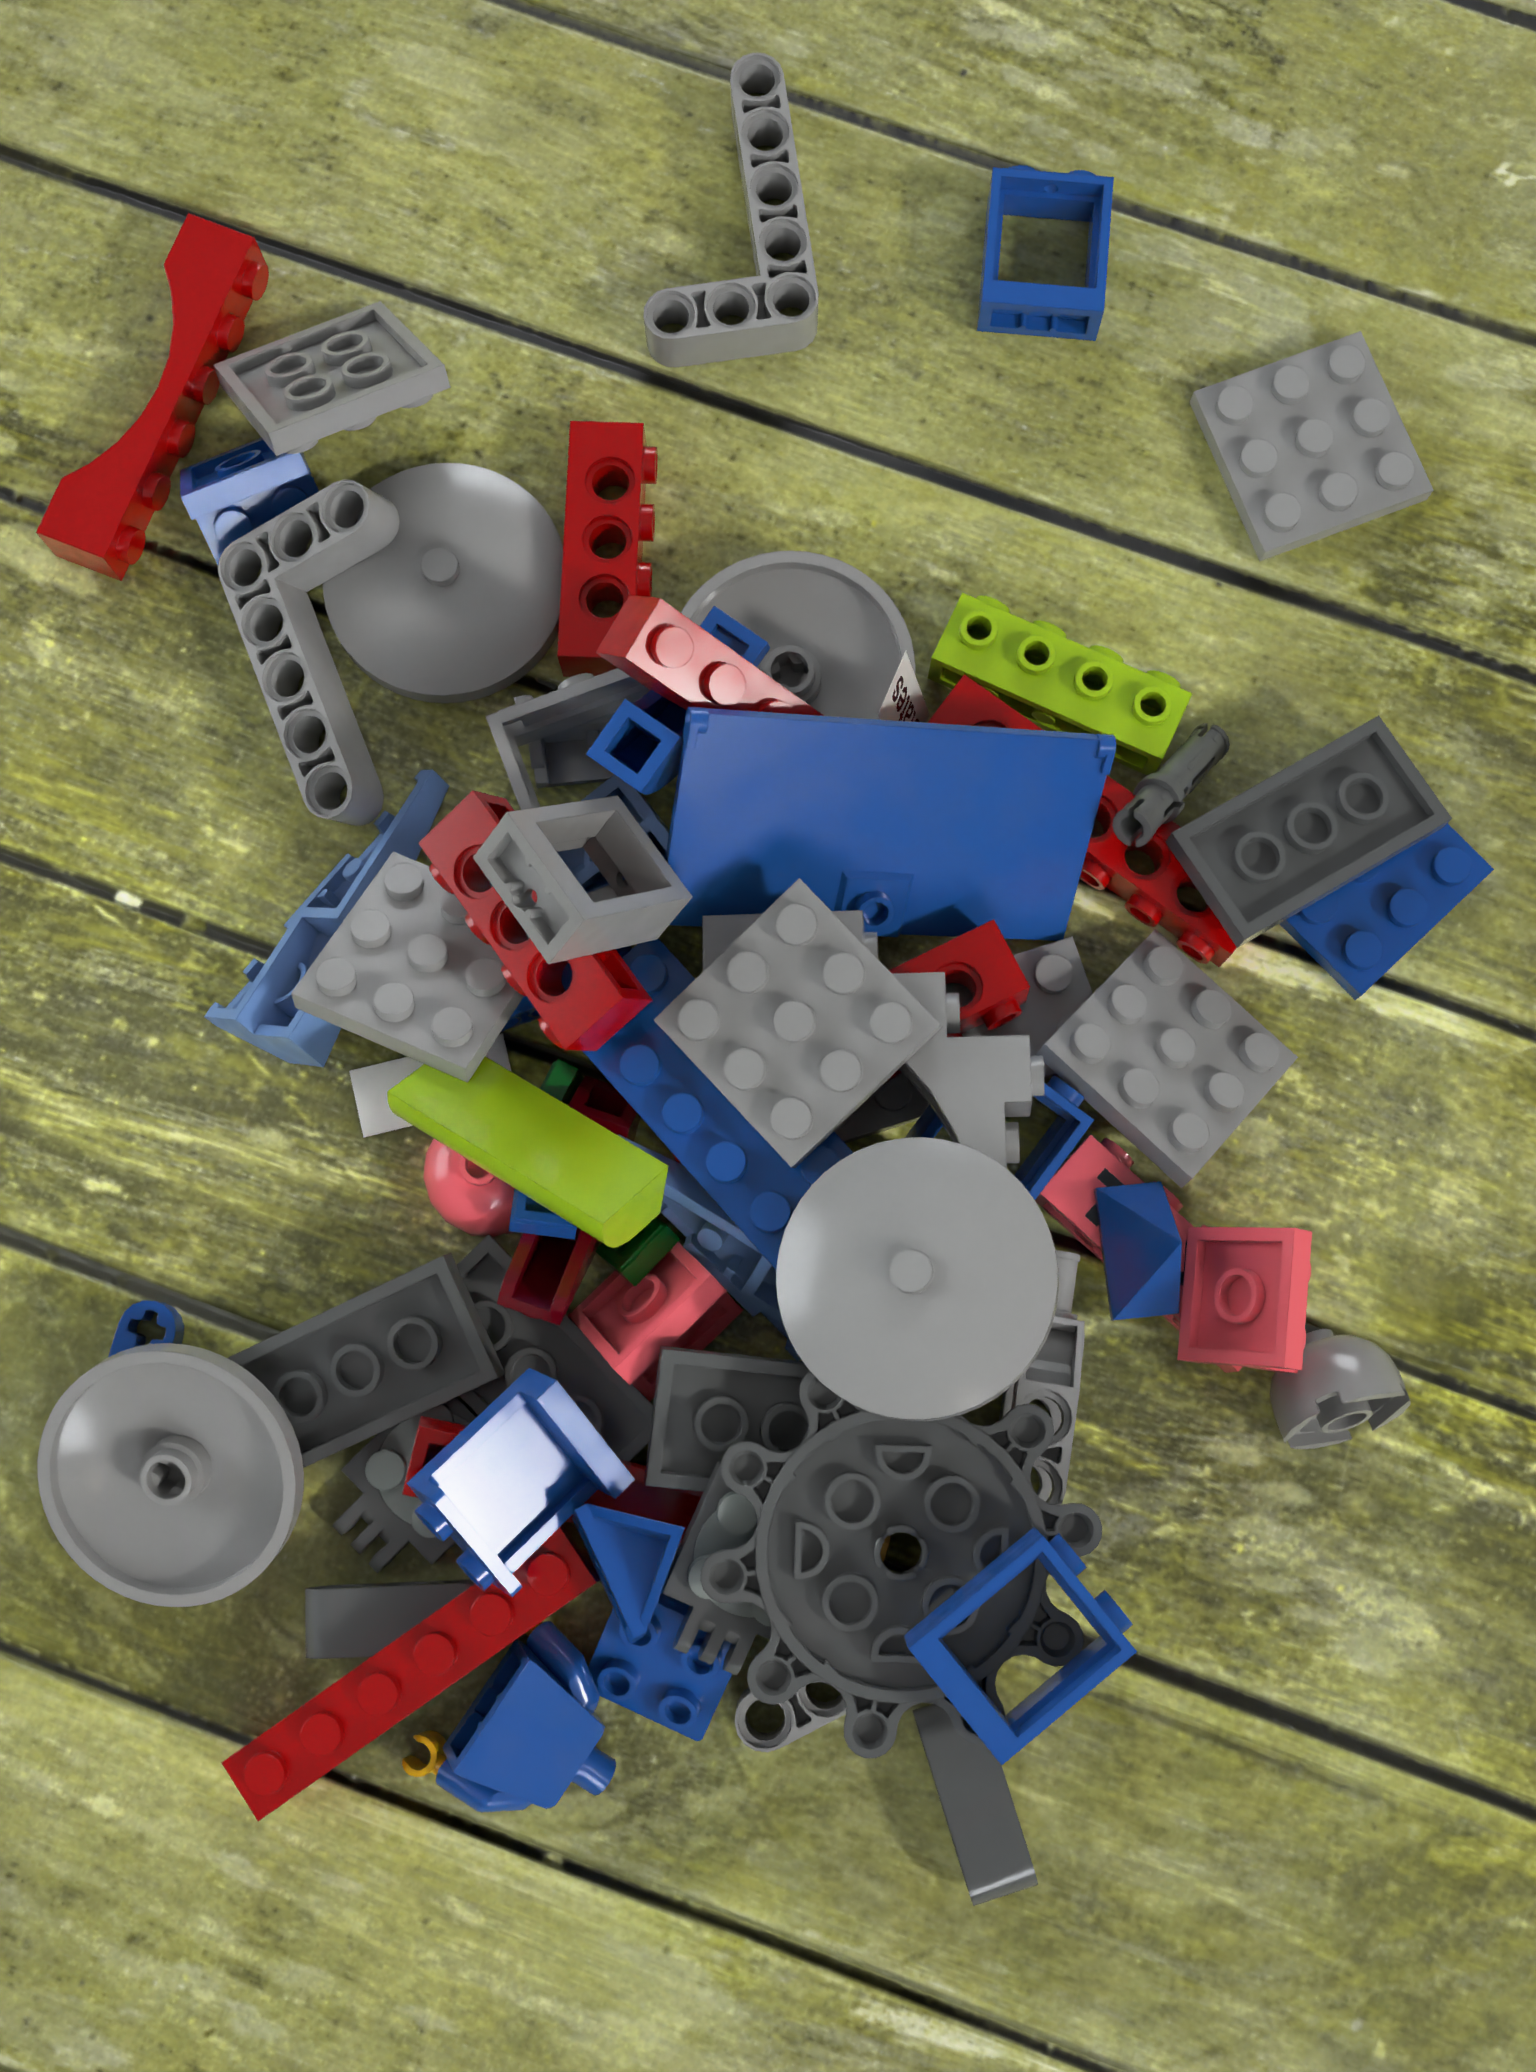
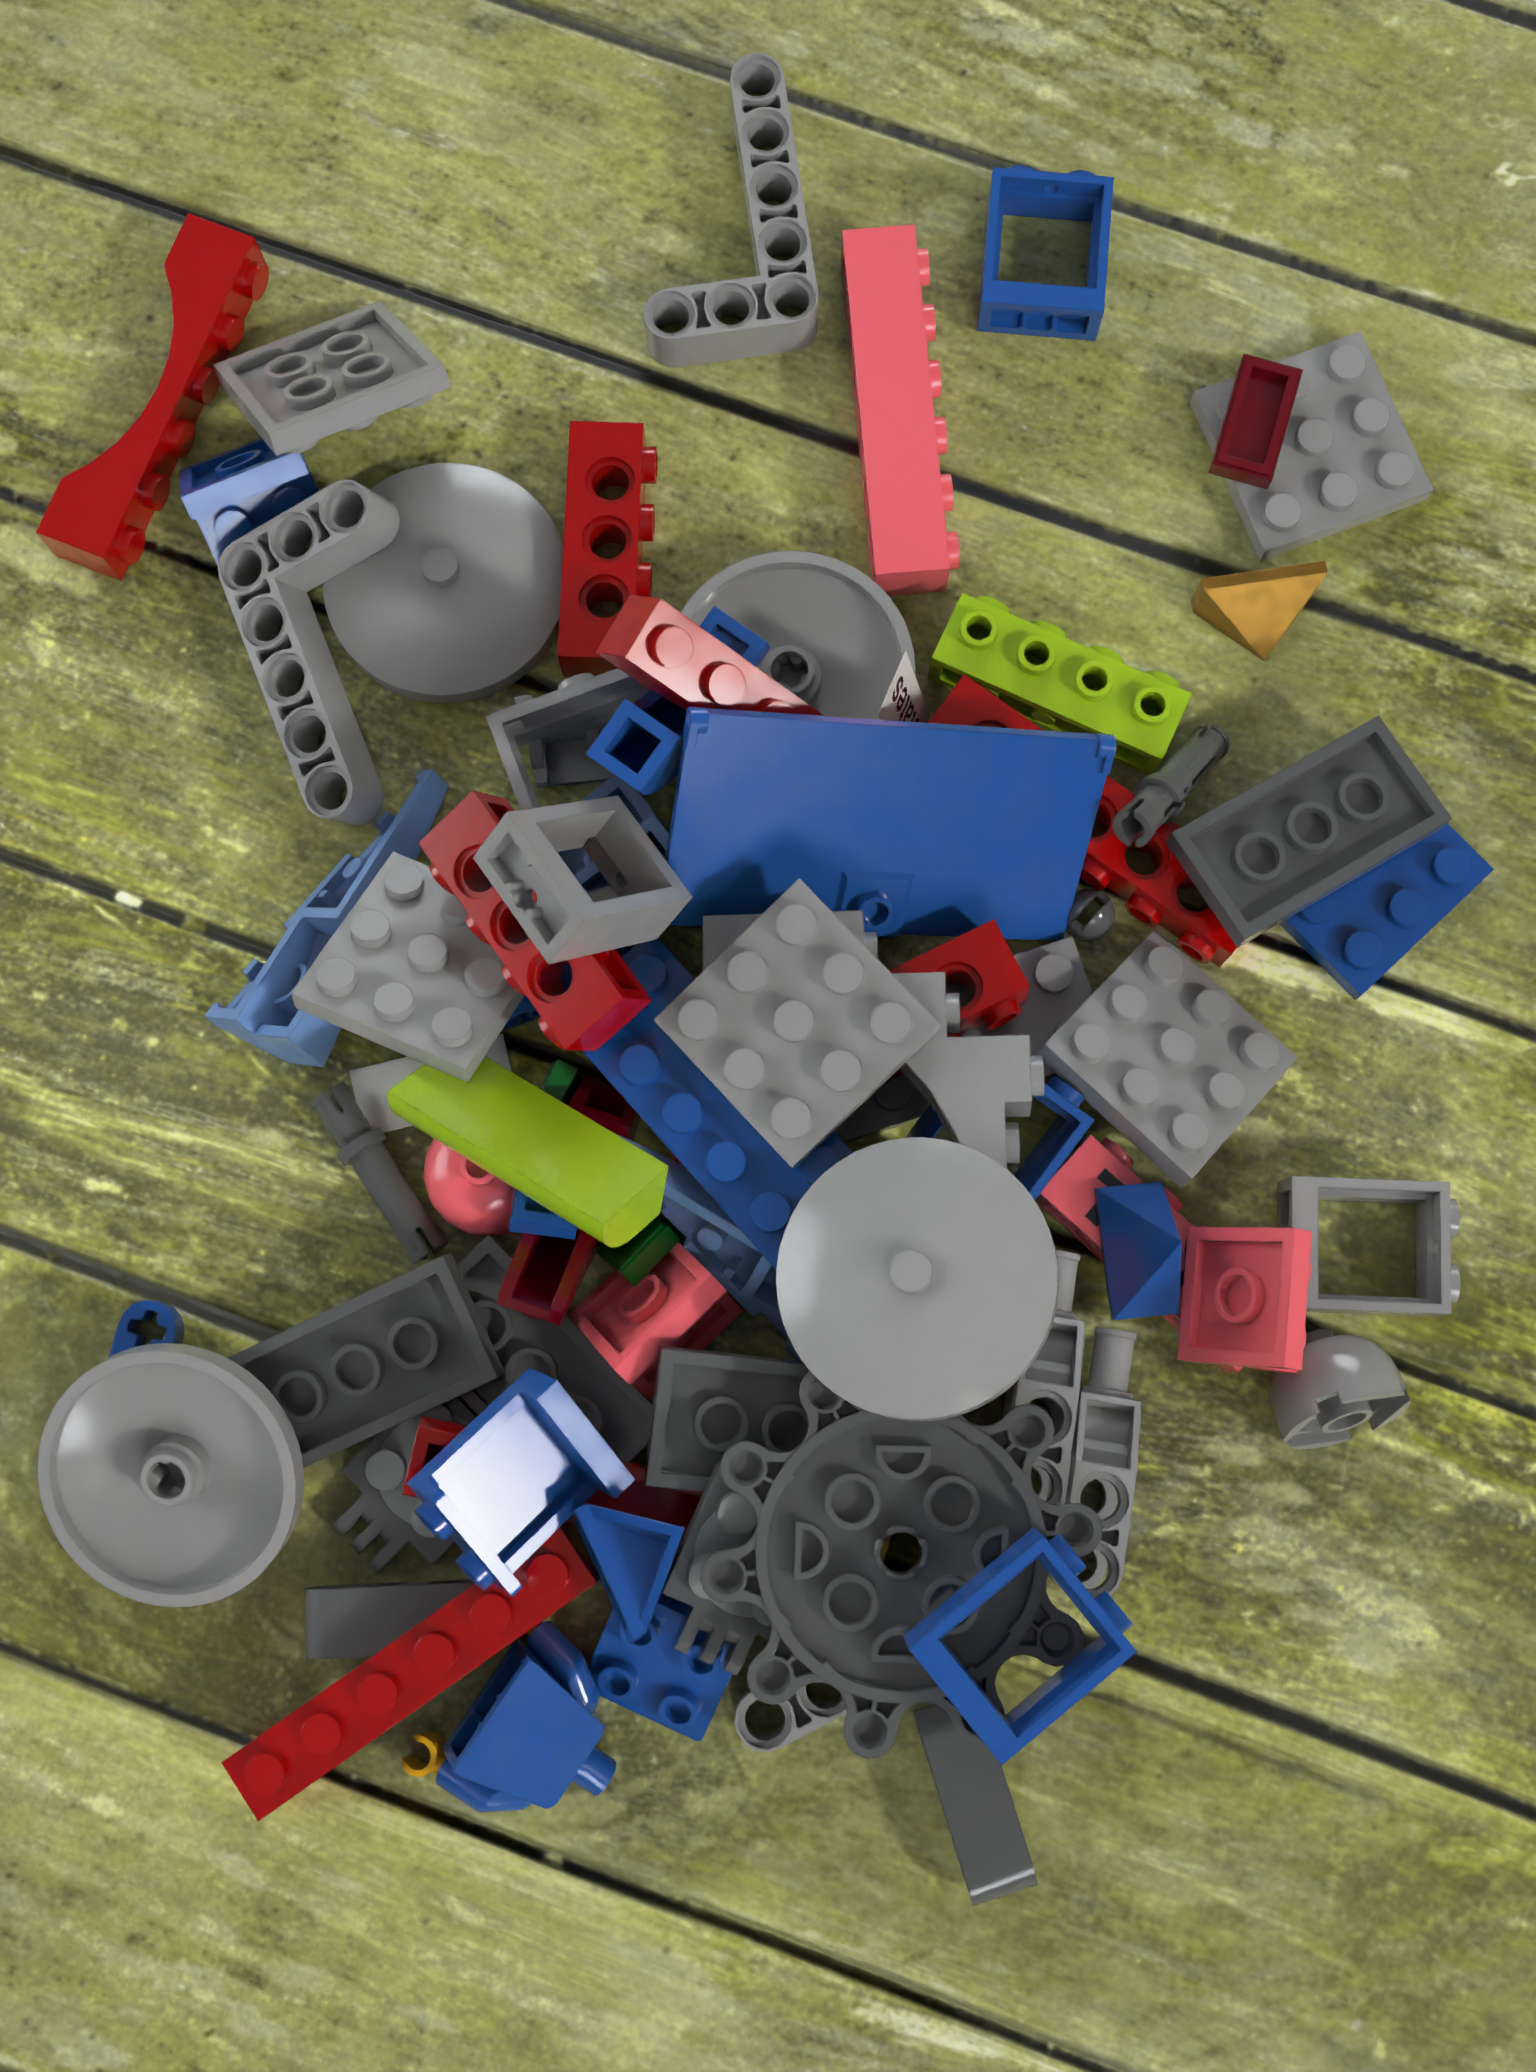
none -> dark grey pin [310,1082,449,1265]
none -> coral brick [841,224,960,596]
none -> light grey piece [1049,1327,1141,1598]
none -> dark grey hinge [1066,889,1115,942]
none -> pearl gold slope [1191,561,1327,661]
none -> dark red tile [1208,354,1303,490]
none -> light grey window [1278,1176,1461,1317]

